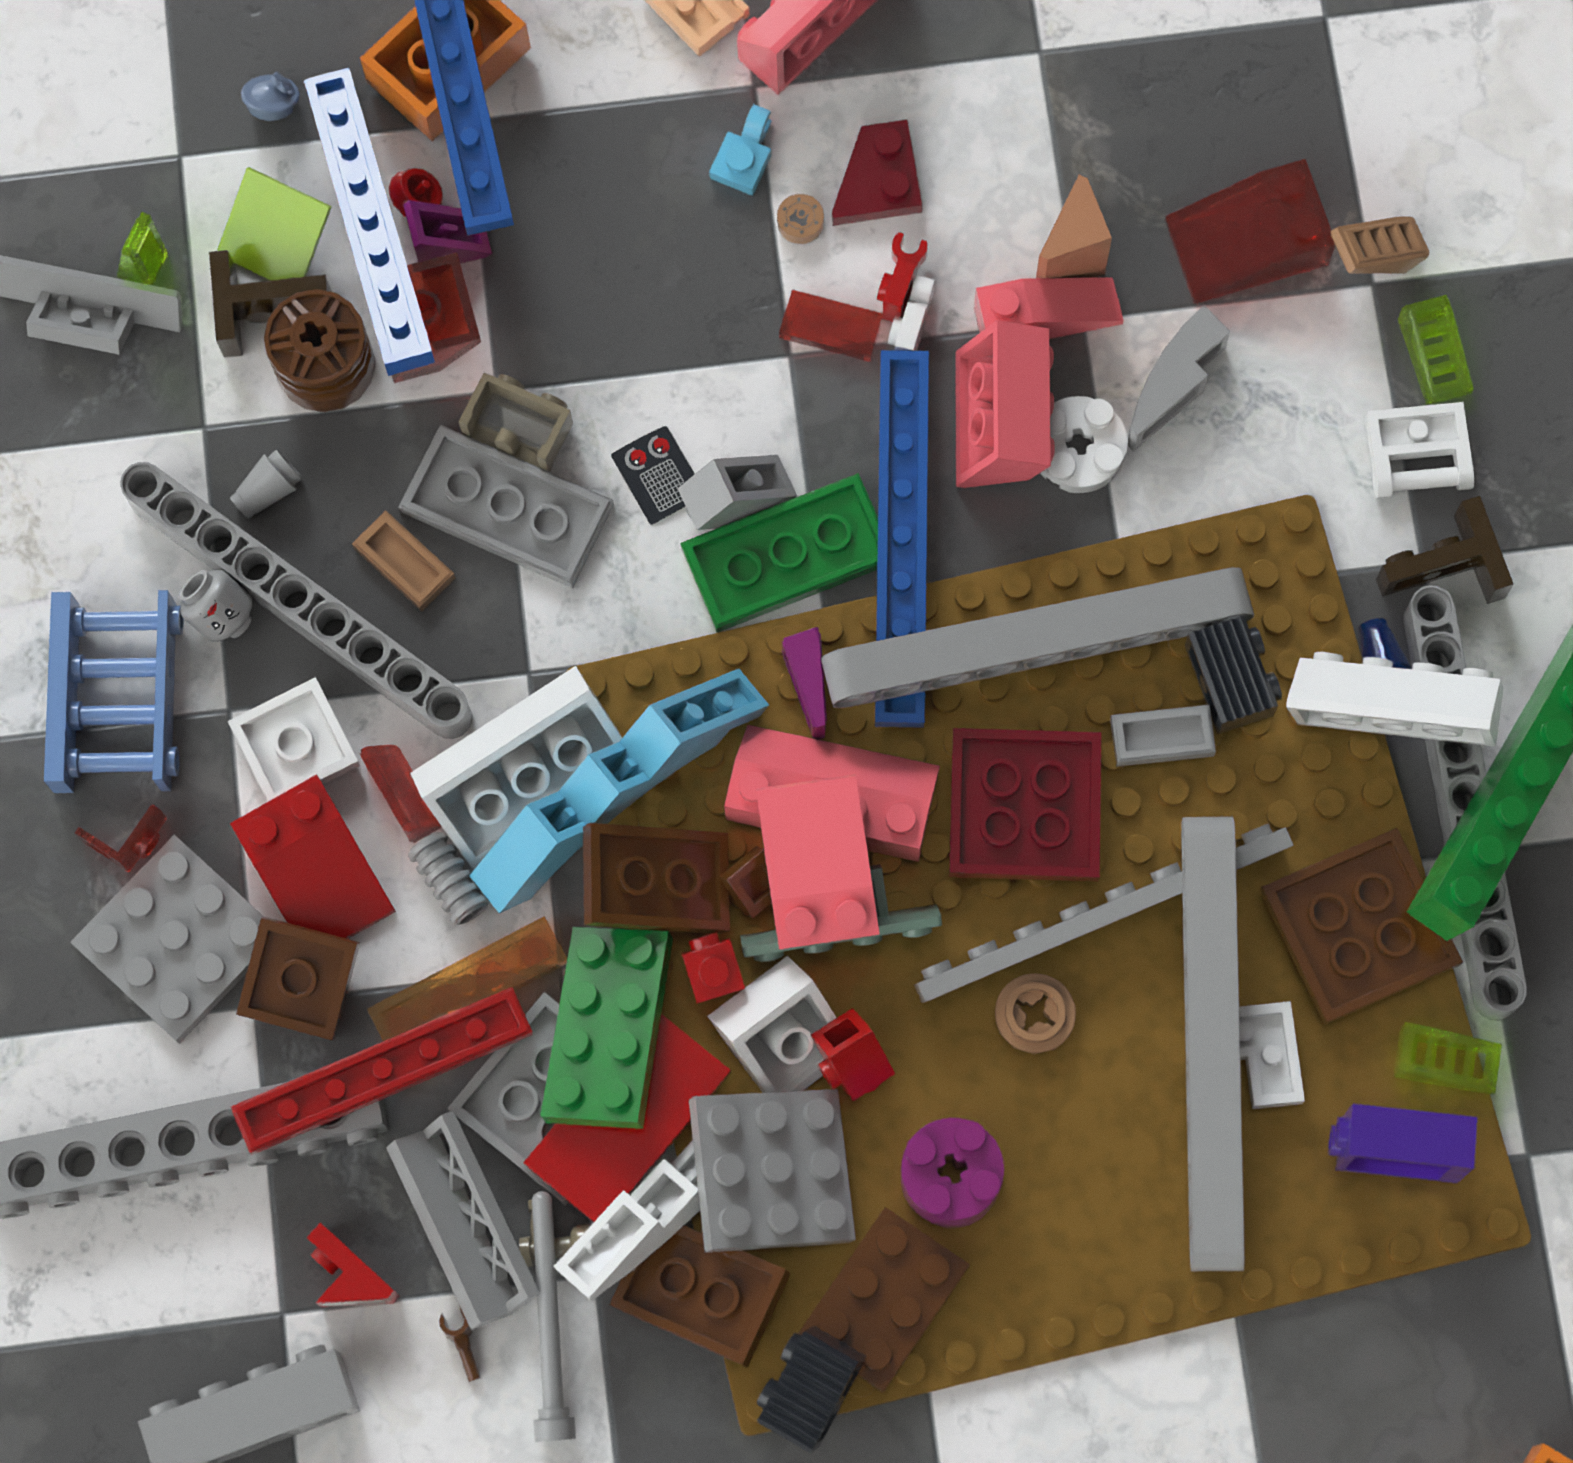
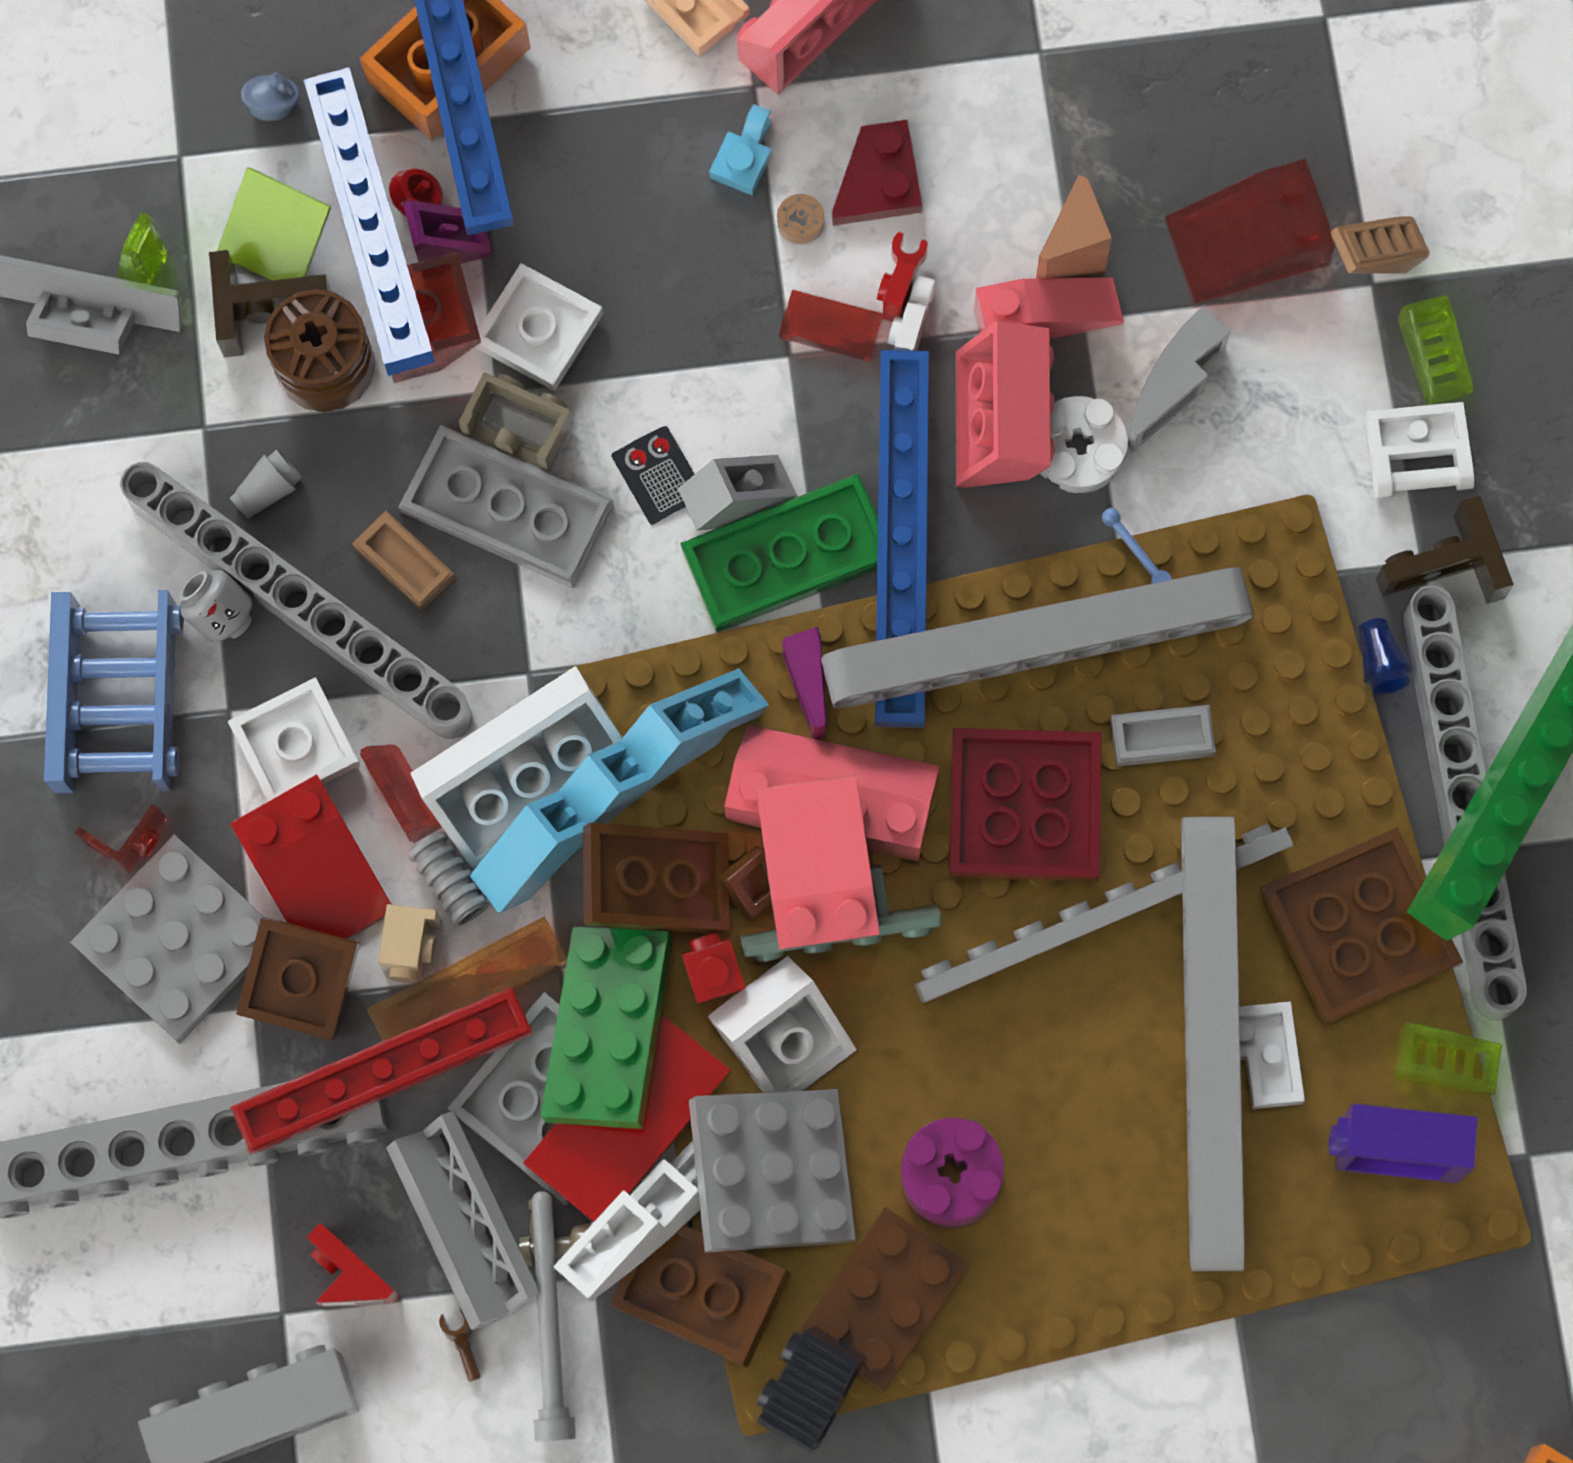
red brick [811,1008,895,1101] -> none
medium nougat gear [995,974,1076,1055] -> none
black brick [1185,616,1282,734] -> none
white slope [1286,652,1504,747] -> none
none -> tan brick [378,904,442,983]
none -> white plate [472,263,603,391]
none -> medium blue hinge [1102,508,1171,584]

